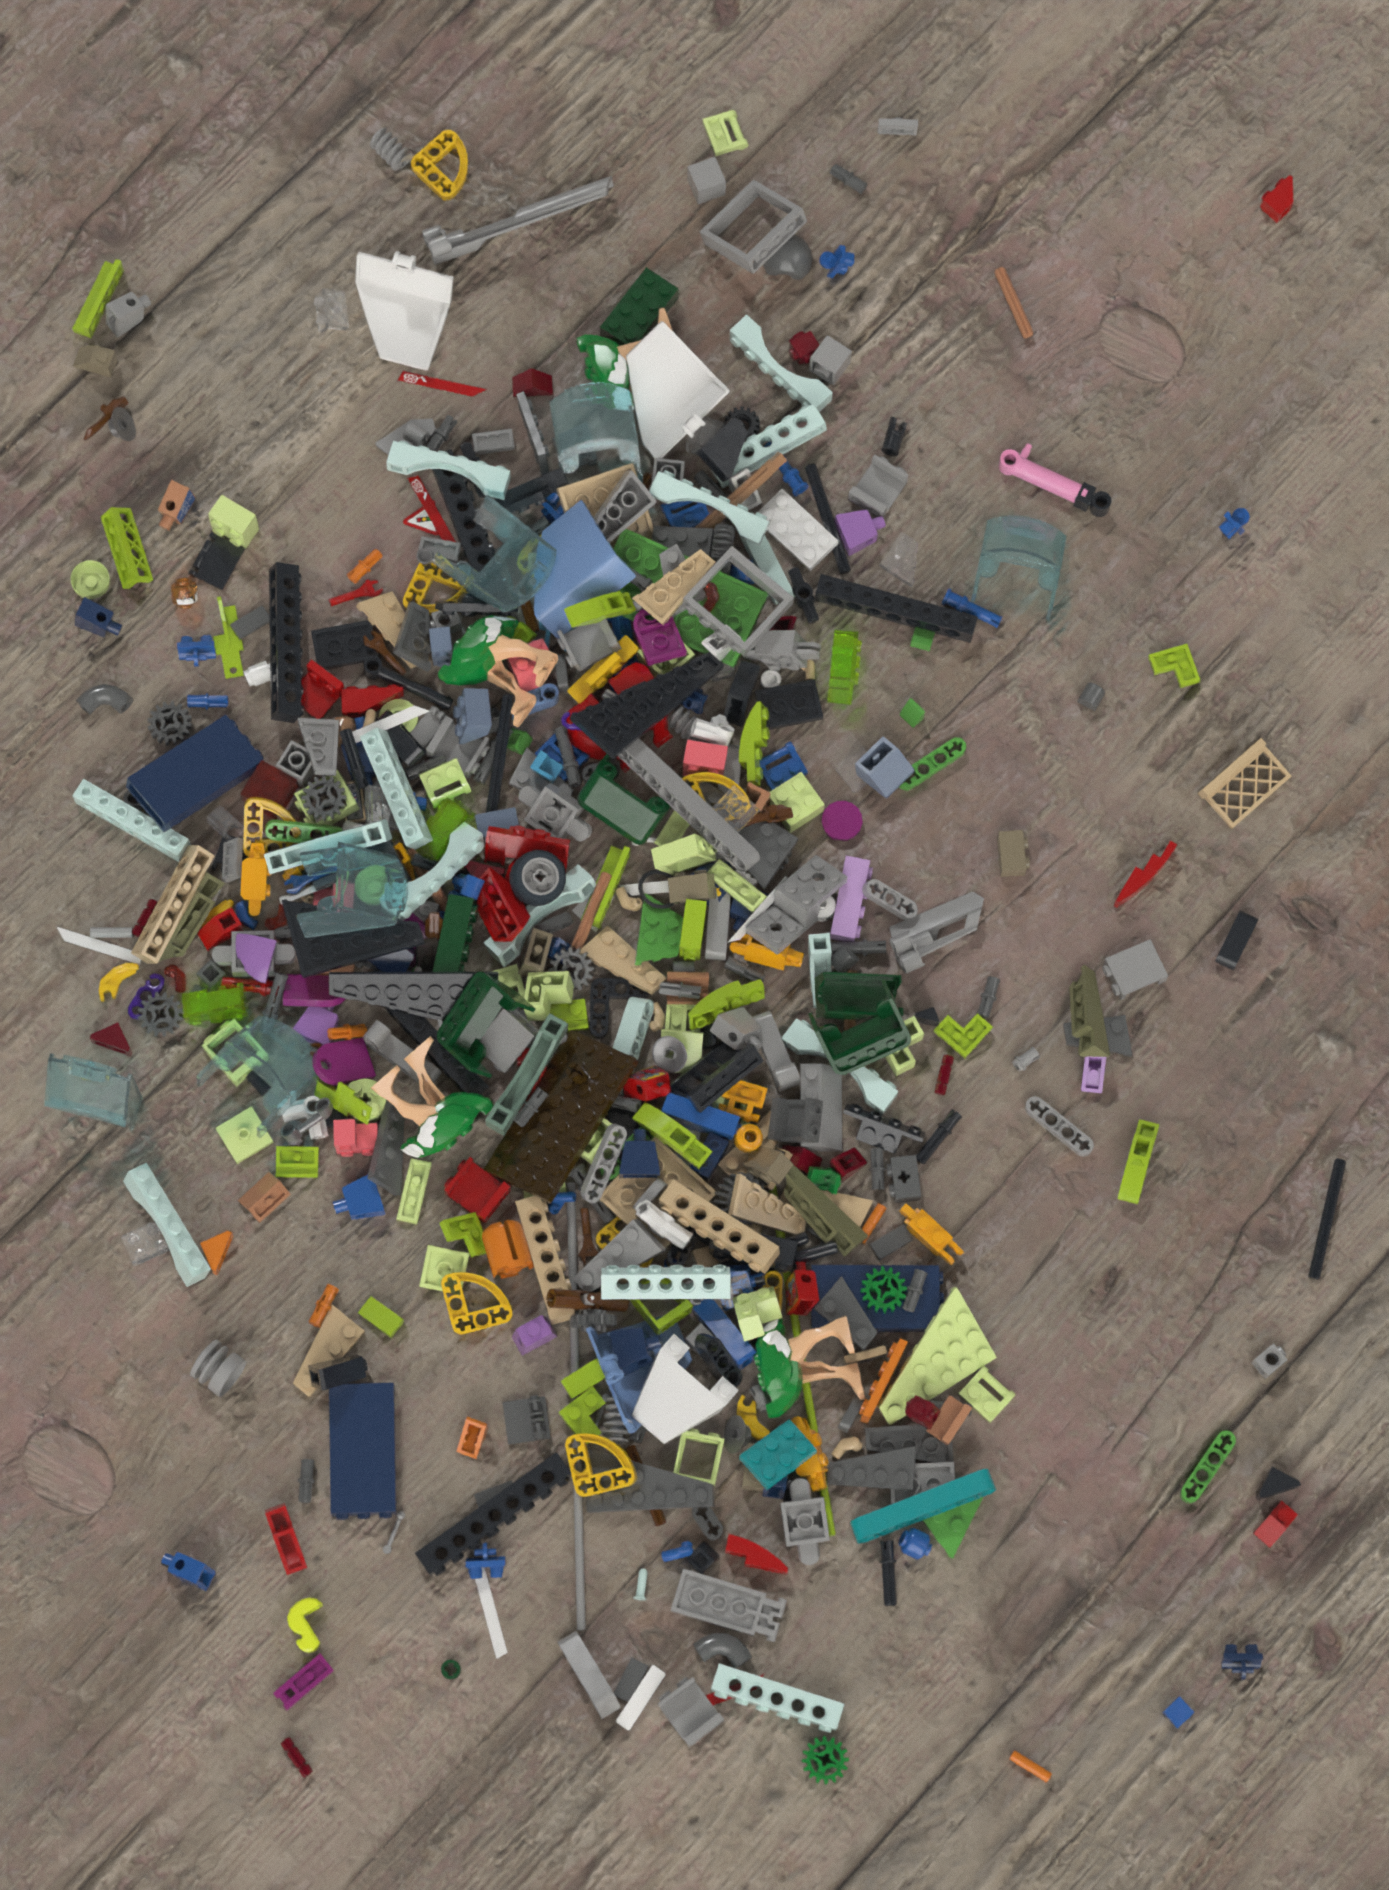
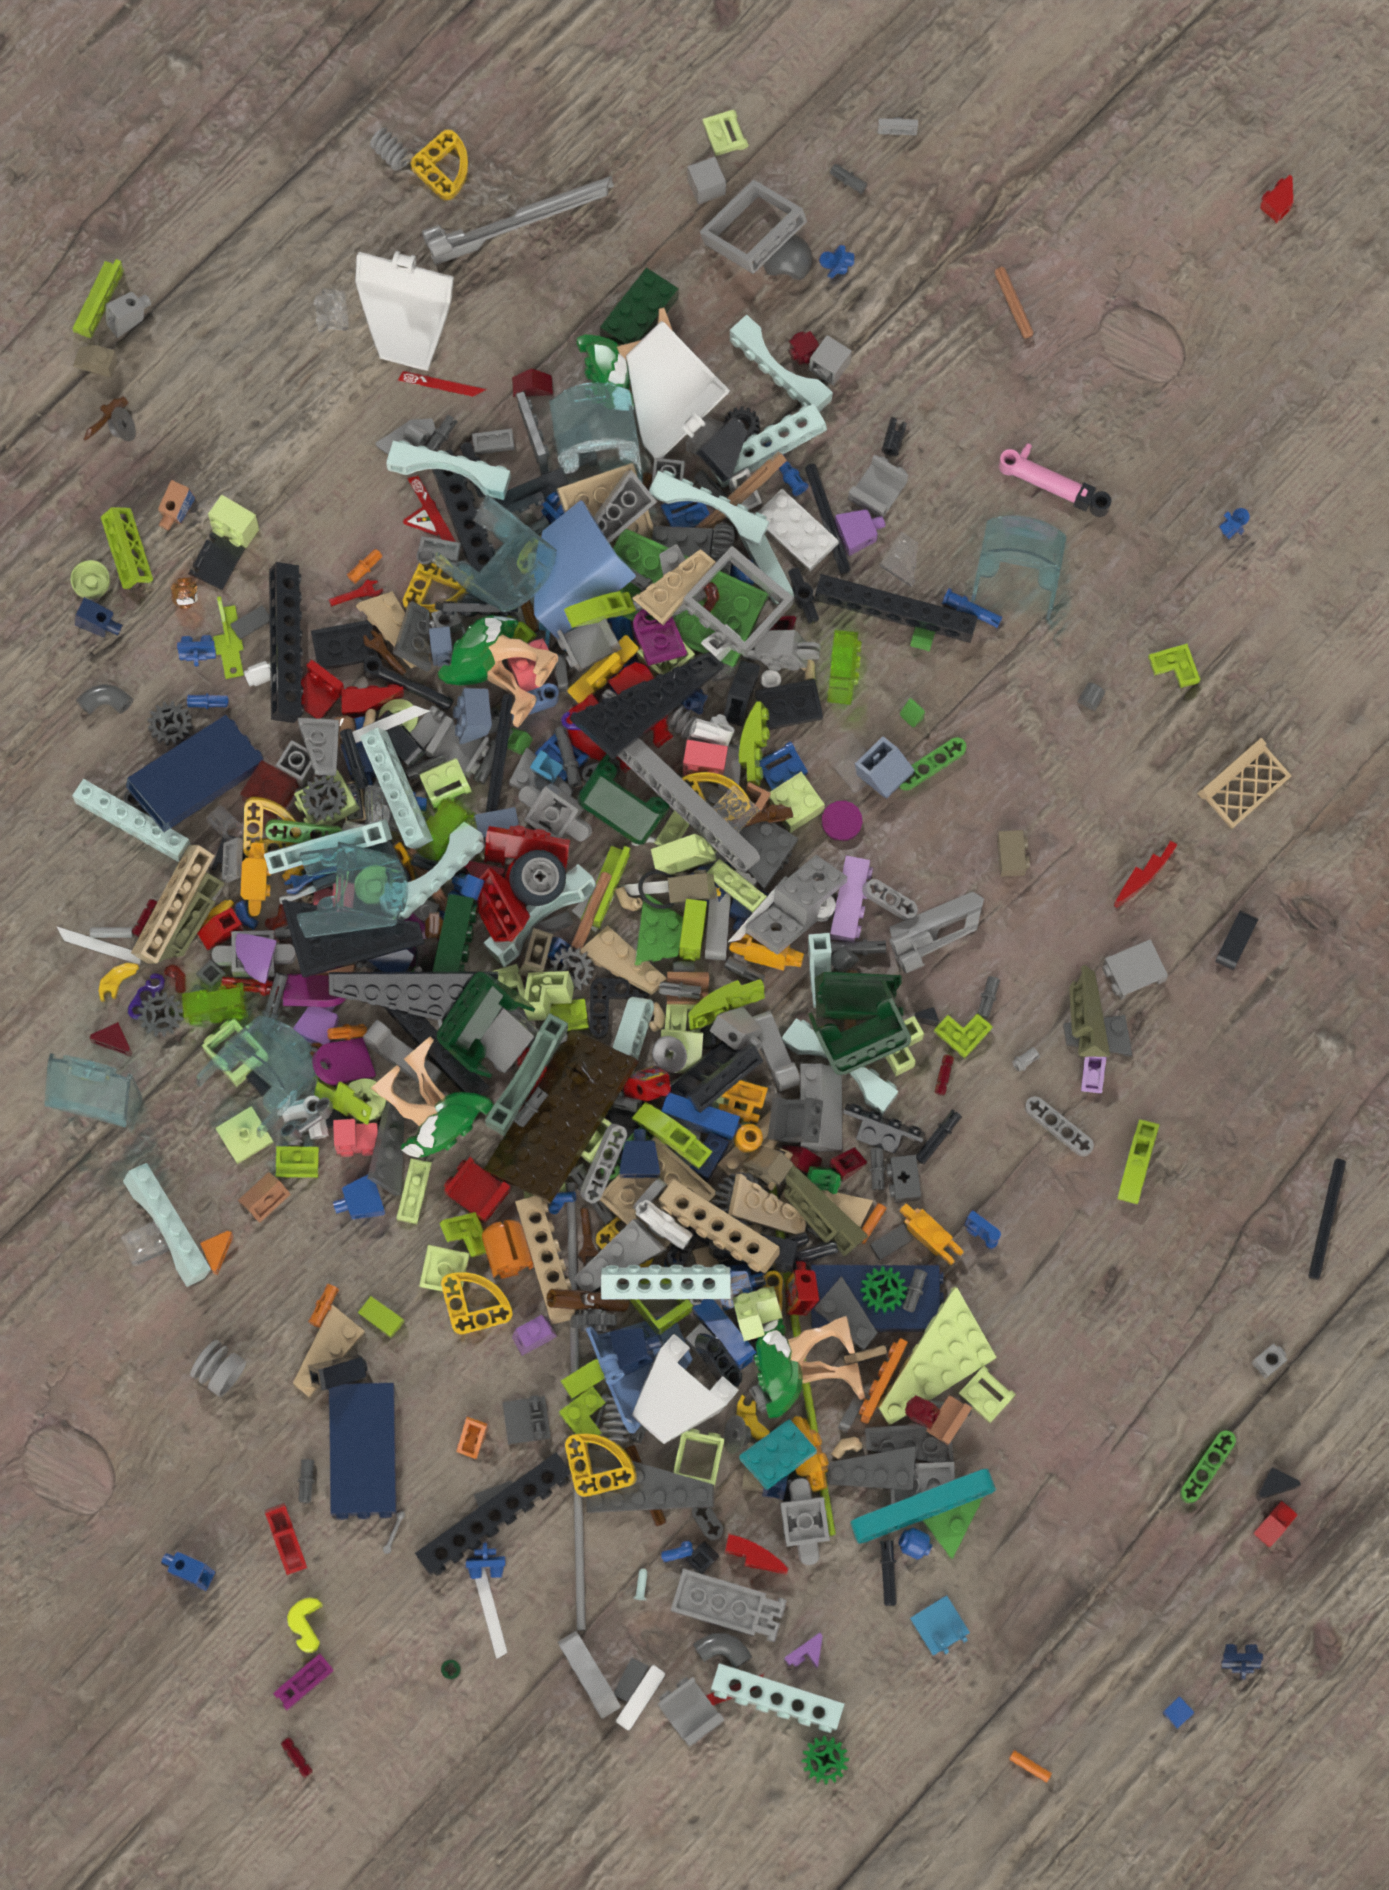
none -> medium lavender slope [784,1633,823,1669]
none -> dark azure plate [910,1596,970,1656]
none -> blue plate [964,1210,1001,1249]

